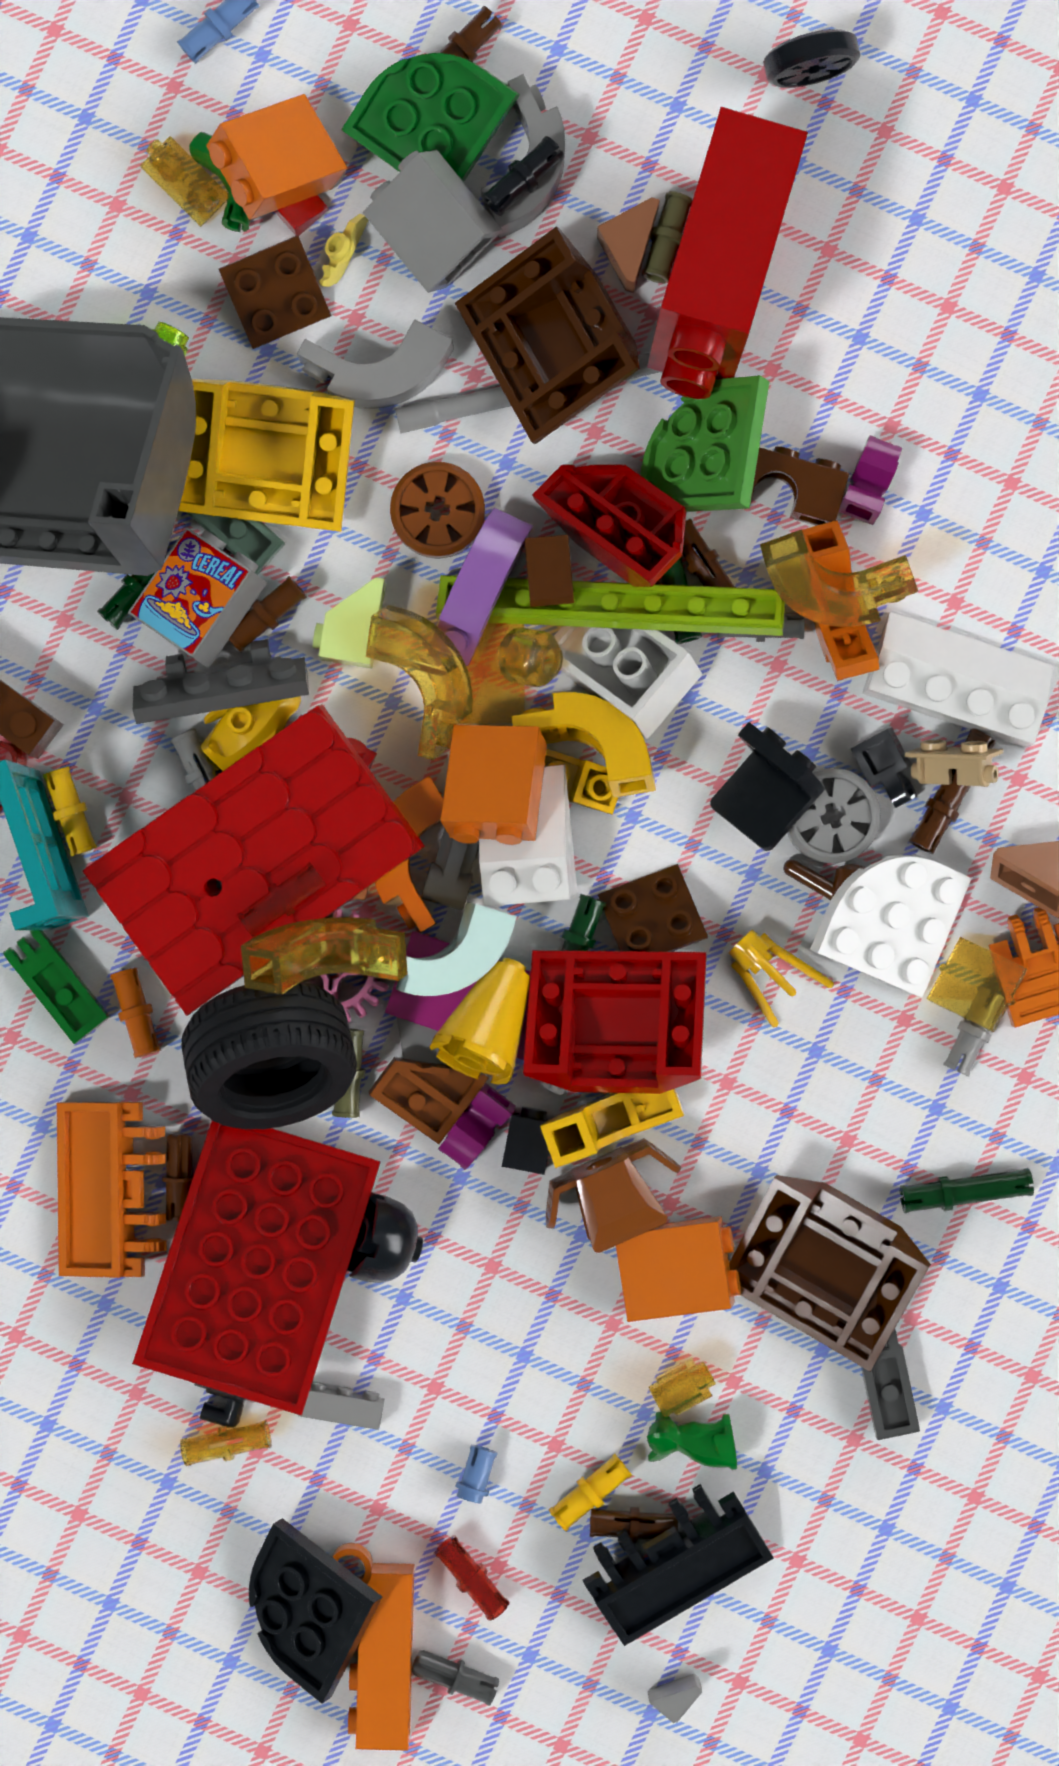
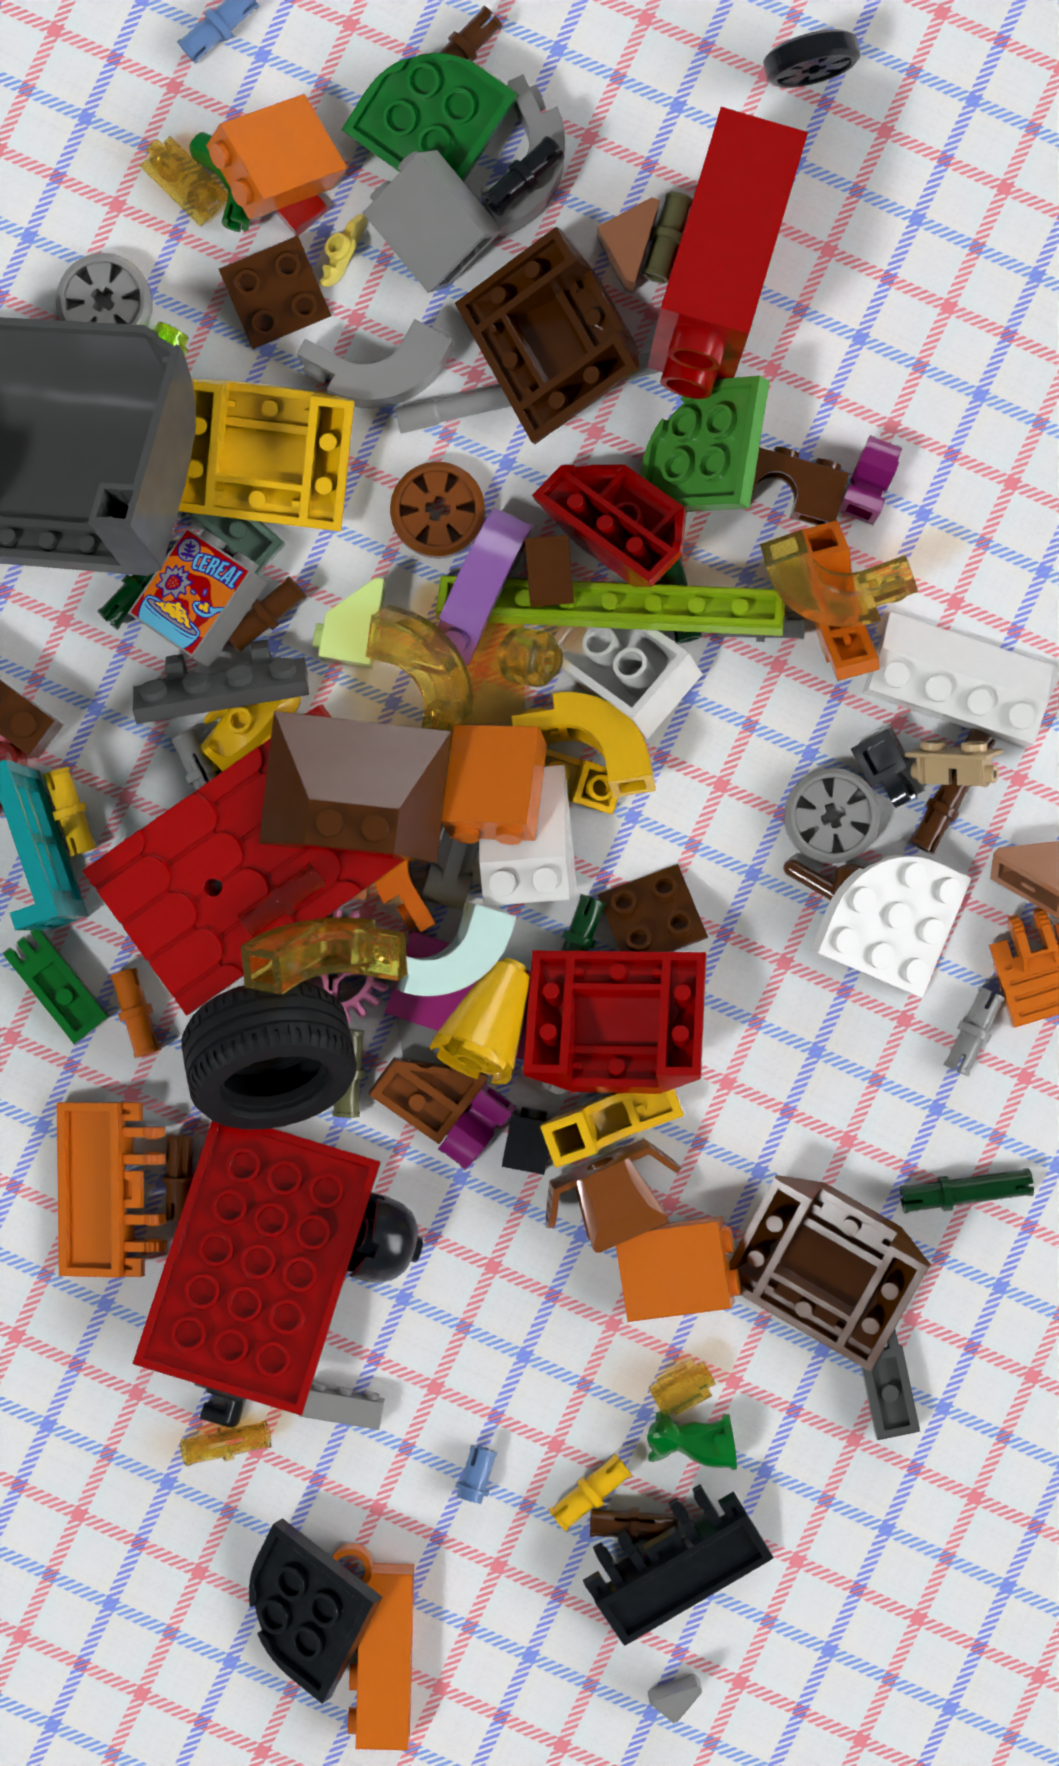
dark grey axle [412,1650,499,1706] -> none
clear red pin [434,1535,510,1621] -> none
reddish brown pin [682,518,736,588] -> none
black bracket [710,722,826,851] -> none
yellow plant [728,929,834,1027] -> none
clear yellow piece [927,937,1028,1033] -> none
none -> light grey wheel [56,253,153,326]
none -> reddish brown slope [259,711,451,864]

